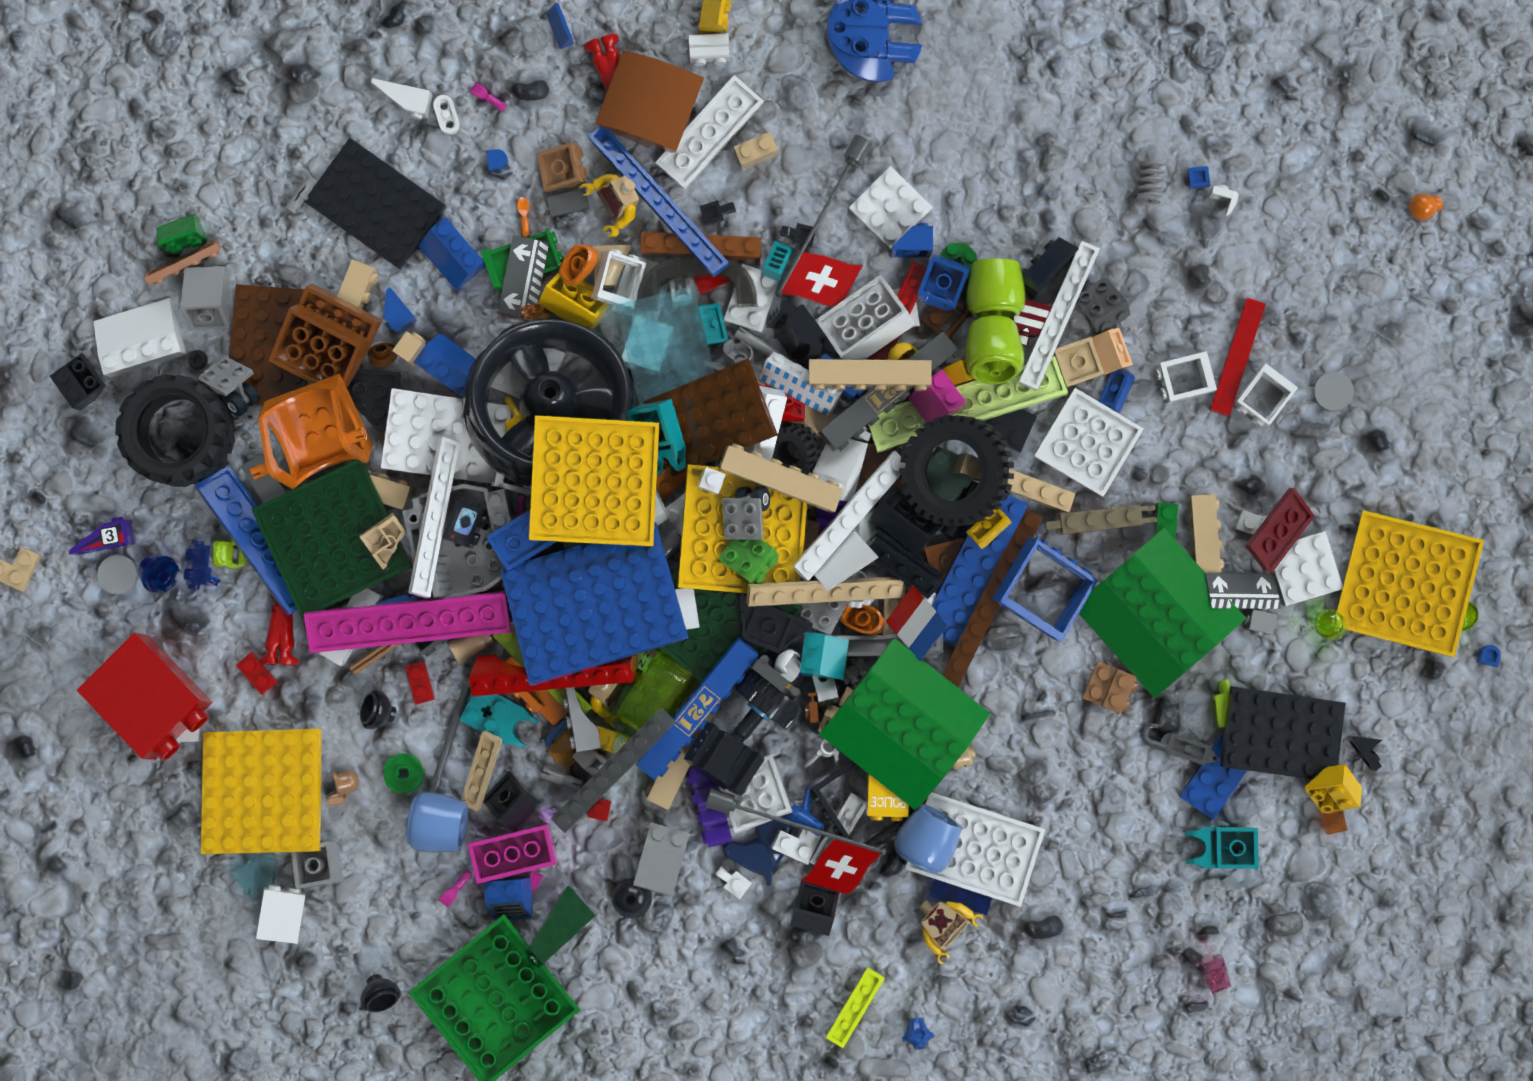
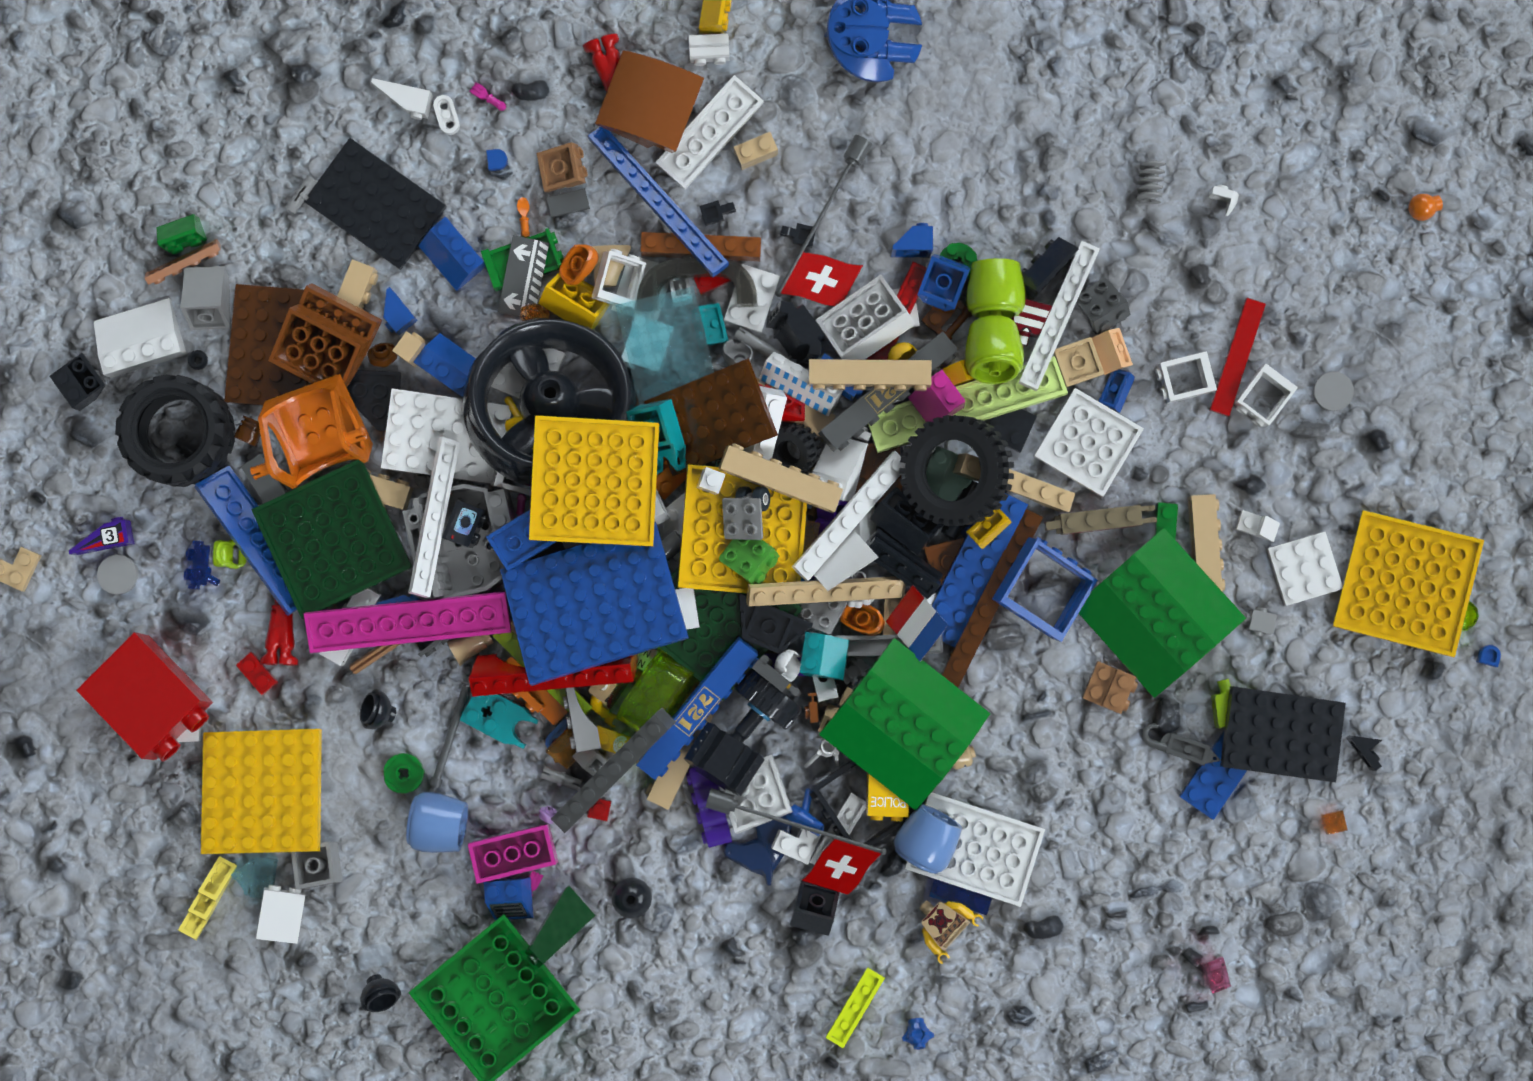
clear blue cone [137,554,179,593] -> none
light grey plate [197,357,260,417] -> none
medium nougat piece [326,770,359,807] -> none
tan slope [359,513,406,569] -> none
red plate [405,661,436,705] -> none
dark pink piece [438,870,472,907] -> none
tan plate [461,731,503,811] -> none
black slope [483,771,540,832] -> none
blue slope [547,3,574,49] -> none
torso [579,174,639,237] -> none
light grey slope [633,823,690,896] -> none
white plate [716,867,752,899] -> none
teal slope [761,241,793,282] -> none
white plate [849,166,933,250] -> none
teal brick [1185,827,1259,869] -> none
blue plate [1187,166,1210,189] -> none
dark grey sticker [1206,573,1281,609] -> none
dark red plate [1245,488,1315,574] -> none
yellow slope [1305,764,1362,814] -> none
clear neon green hair [1315,609,1347,641] -> none
none -> light yellow slope [178,856,237,941]
none -> reddish brown piece [234,415,261,446]

